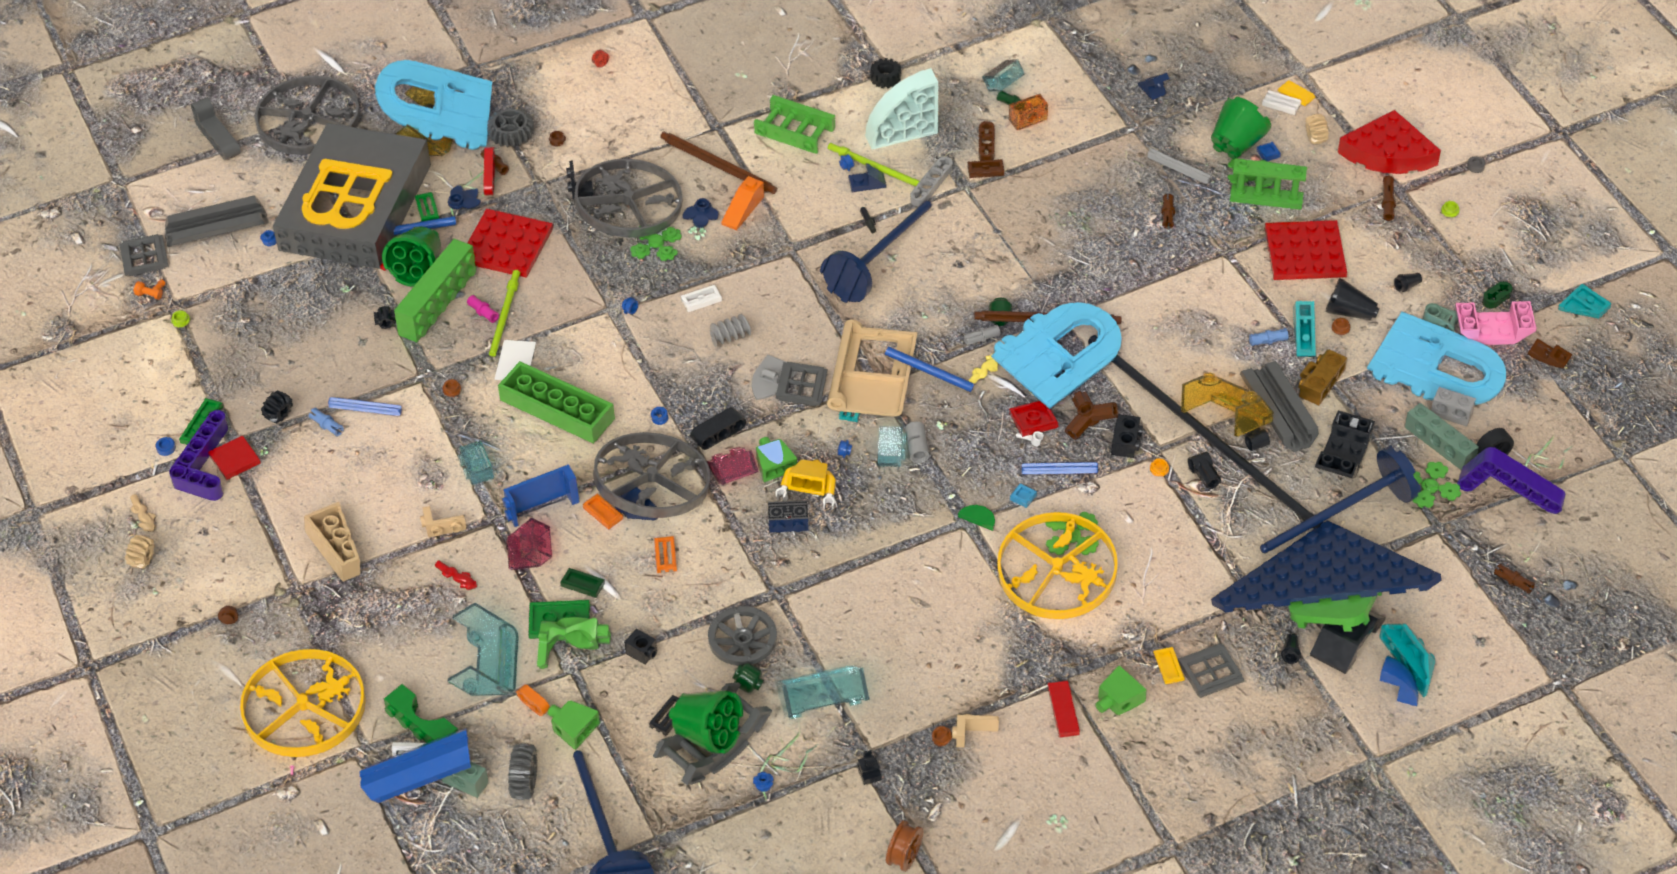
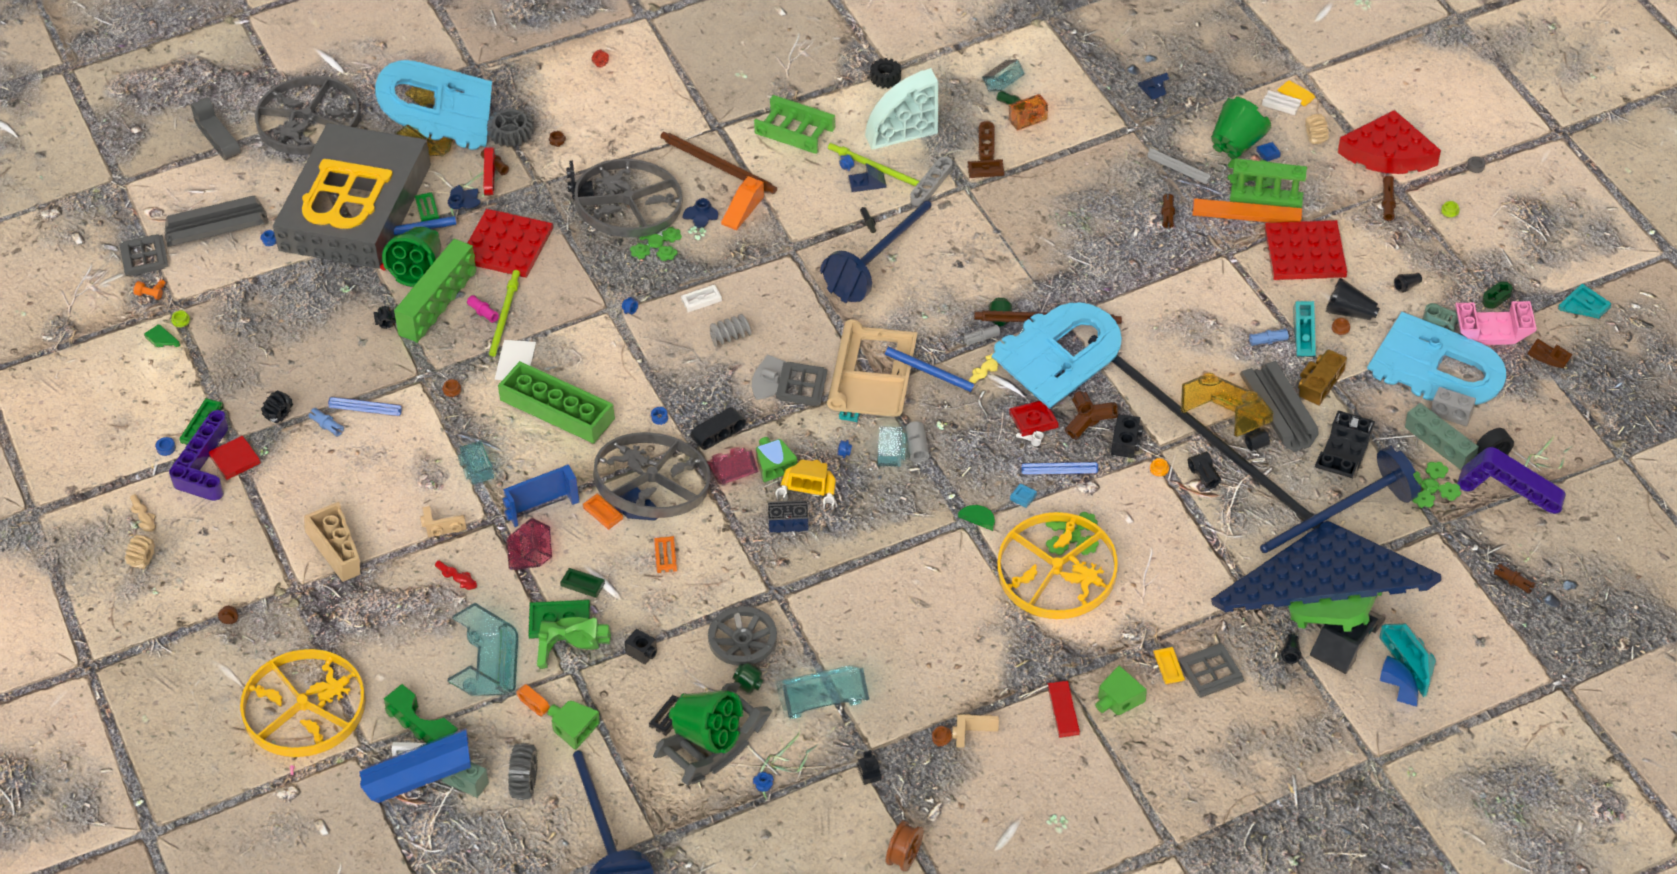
none -> green tile [144,324,180,347]
none -> orange tile [1193,198,1302,223]

